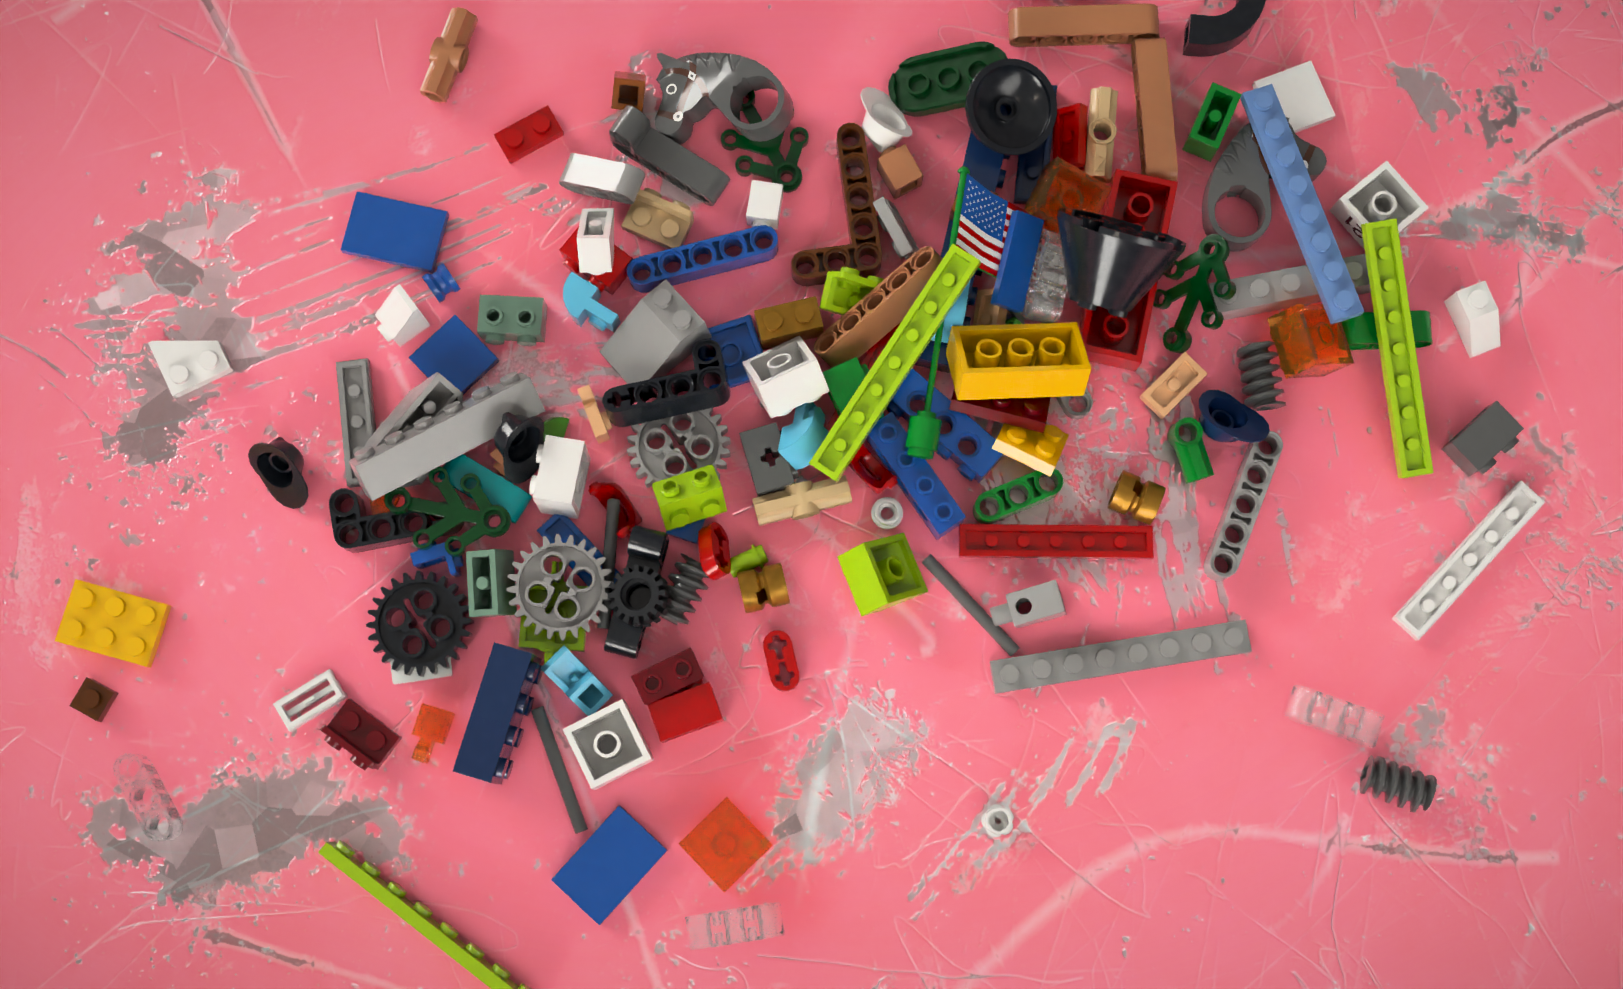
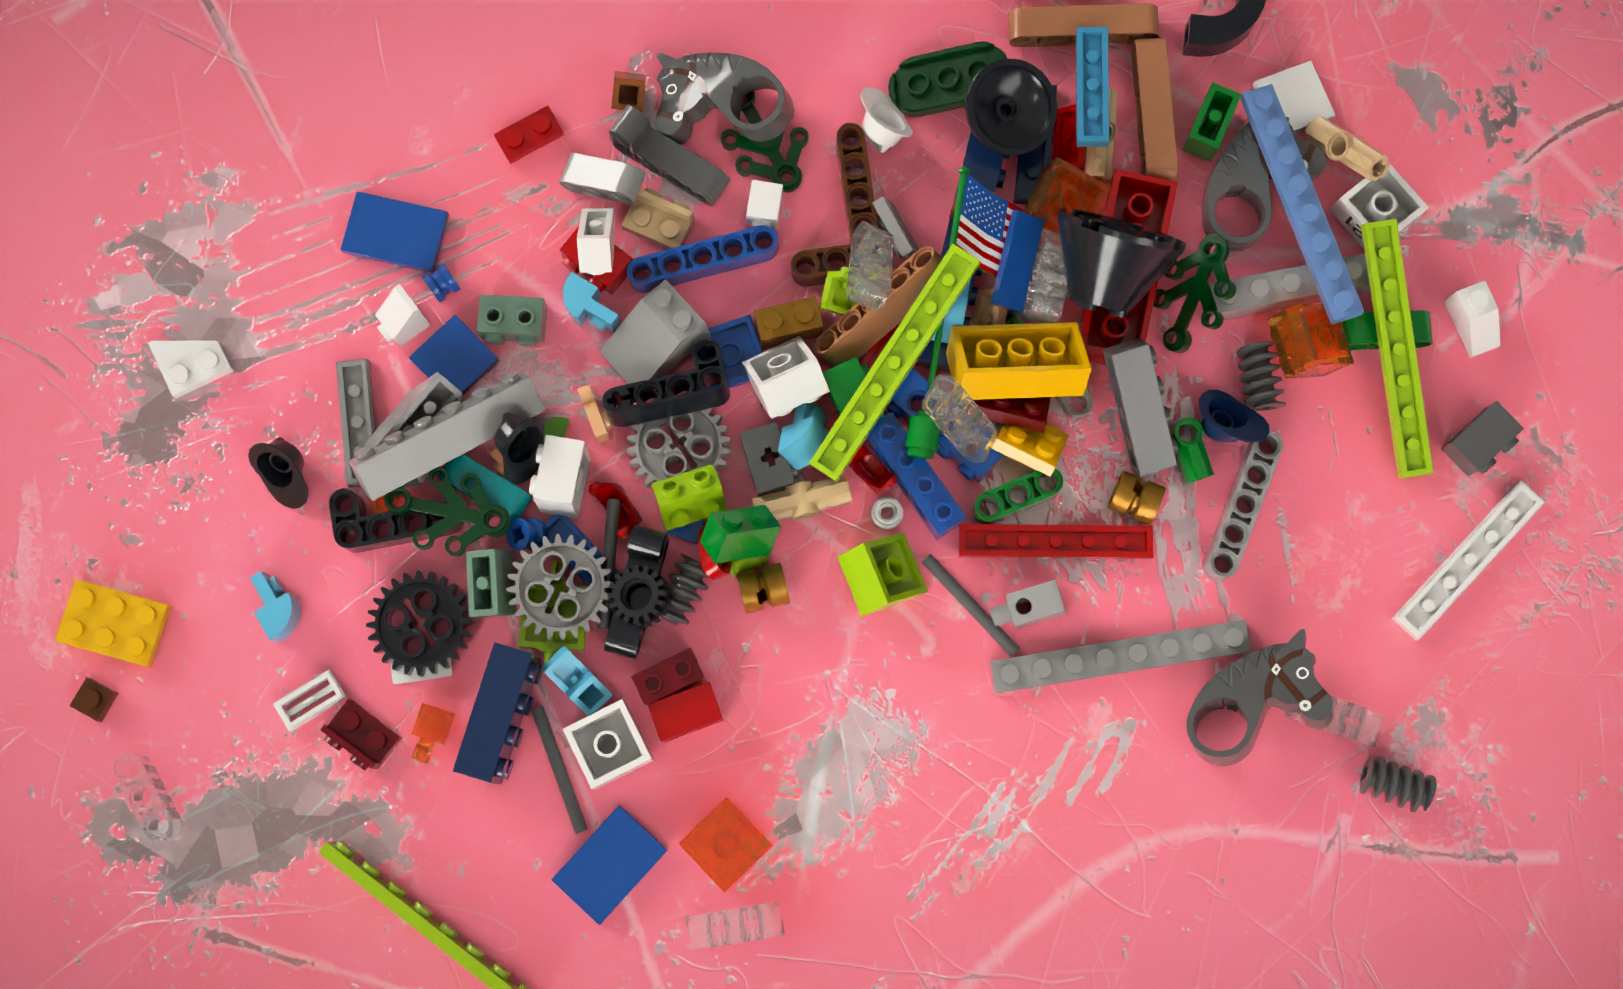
blue bracket [410,541,464,578] -> none
nougat piece [420,7,478,103] -> none
red beam [763,630,799,692] -> none
nougat brick [877,144,924,200] -> none
white plate [981,804,1014,837] -> none
light nougat plate [1139,352,1208,420] -> none
none -> medium azure brick [250,571,301,643]
none -> blue wheel [506,518,547,550]
none -> green brick [700,505,781,564]
none -> clear beam [846,221,894,312]
none -> clear beam [922,375,998,463]
none -> dark azure plate [1076,27,1109,147]
none -> brick [1102,338,1178,477]
none -> dark grey animal [1186,629,1334,766]
none -> tan piece [1305,116,1390,181]

